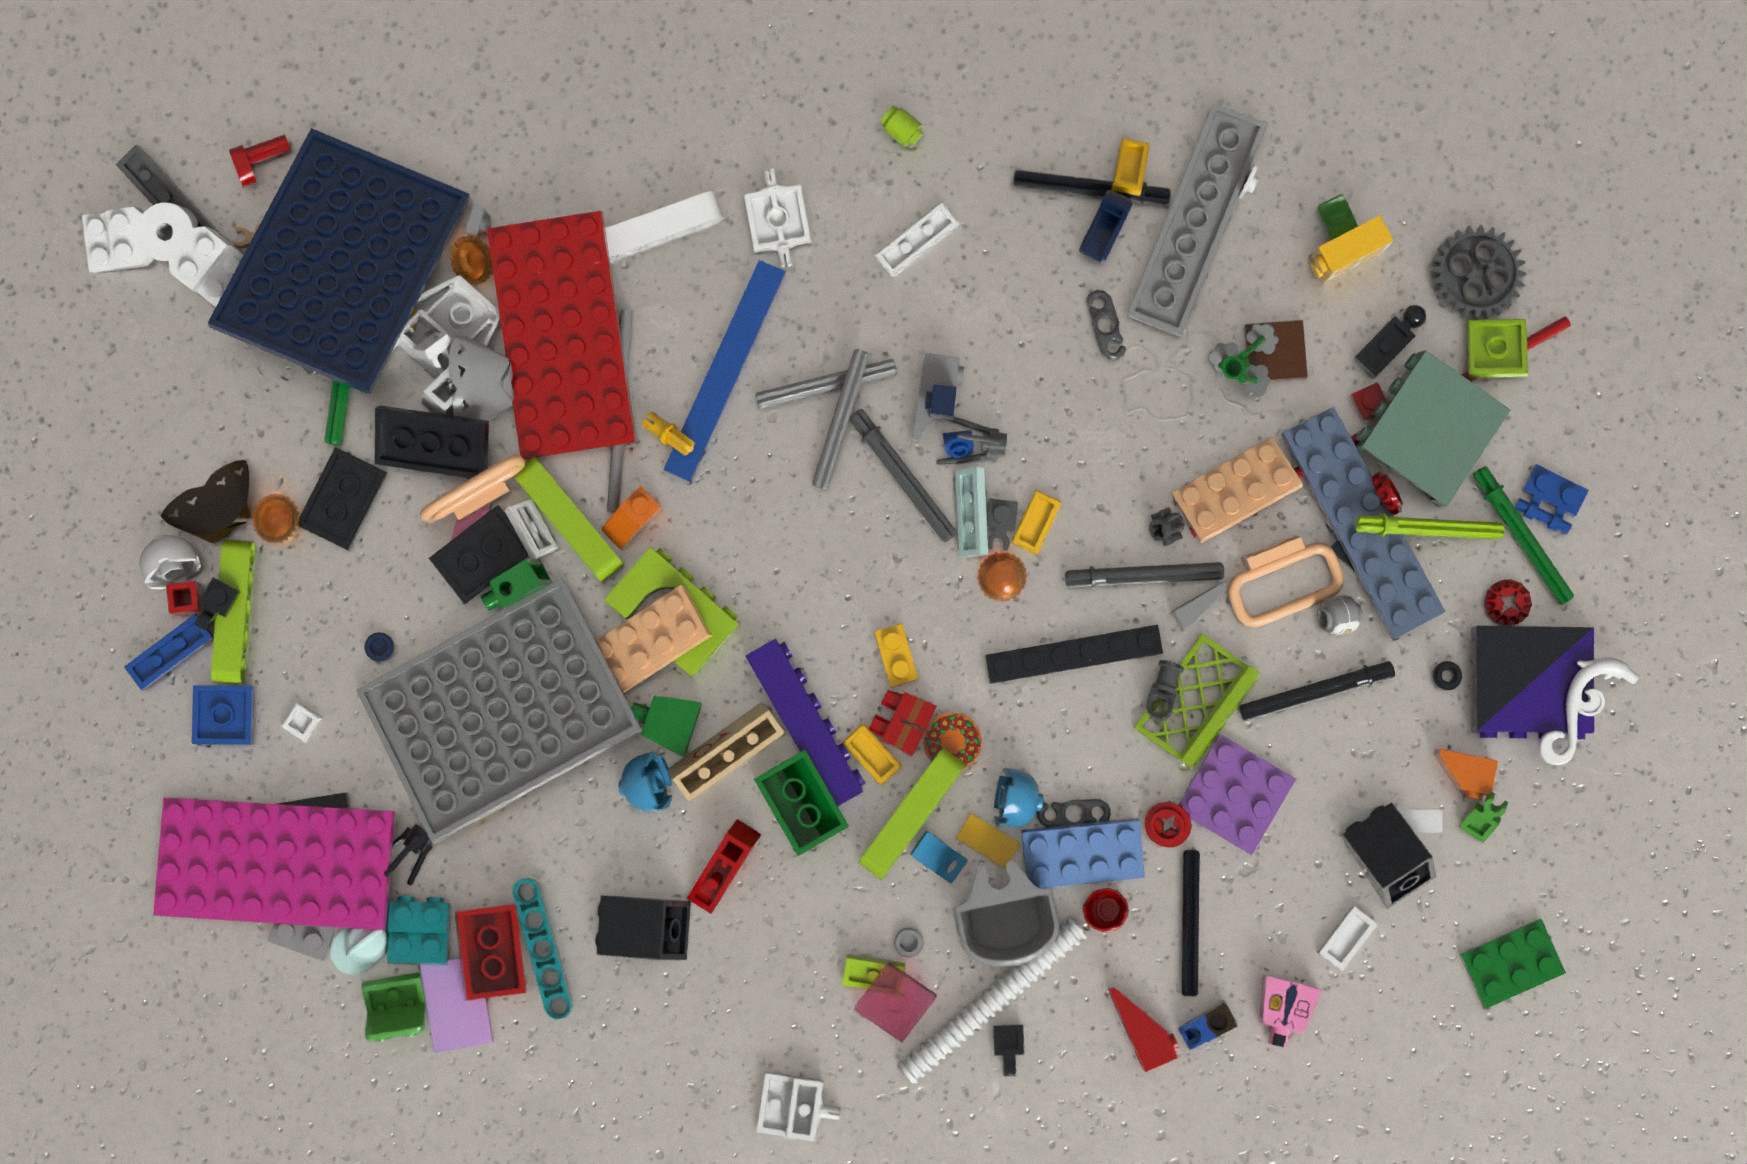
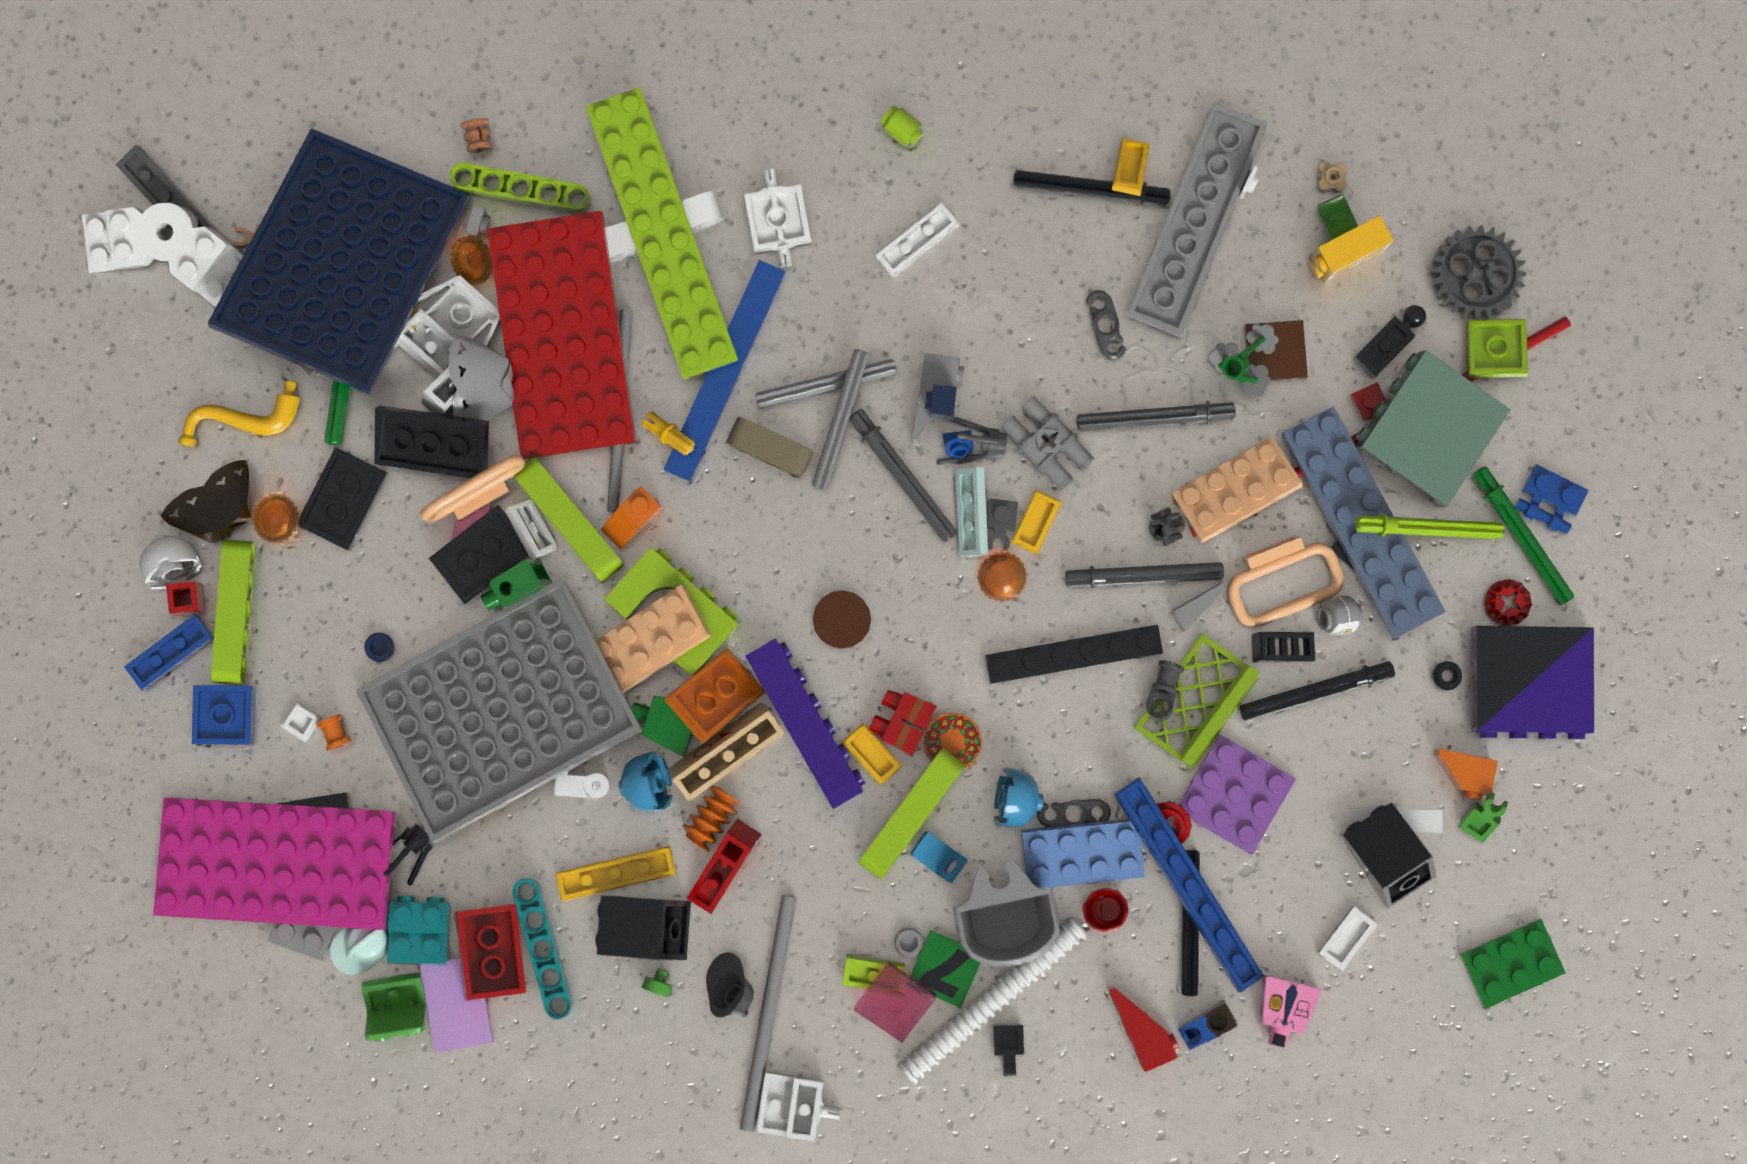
black plate [195,577,241,631] -> none
red piece [229,135,291,187] -> none
white tile [413,332,452,368] -> none
green slope [754,750,849,856] -> none
yellow plate [874,624,919,688] -> none
yellow tile [956,813,1021,869] -> none
dark blue animal [1079,190,1133,263] -> none
red gear [1372,471,1403,515] -> none
white plant [1538,657,1639,765] -> none
none -> yellow animal [178,381,300,447]
none -> orange bush [316,714,352,751]
none -> lime beam [449,163,592,215]
none -> nougat bush [460,118,493,153]
none -> white leg [554,770,610,799]
none -> yellow tile [555,846,677,902]
none -> lime plate [585,87,738,380]
none -> bright green tile [641,968,673,997]
none -> orange tile [664,649,765,744]
none -> orange piece [682,786,743,852]
none -> dark grey piece [706,952,754,1018]
none -> dark tan beam [725,417,814,478]
none -> light grey piece [740,895,796,1132]
none -> reddish brown tile [813,590,871,649]
none -> green tile [907,930,980,1008]
none -> light grey pin [1001,396,1094,490]
none -> dark grey axle [1077,401,1236,431]
none -> blue tile [1113,777,1264,992]
none -> black slope [1251,632,1315,663]
none -> tan plate [1318,162,1348,192]

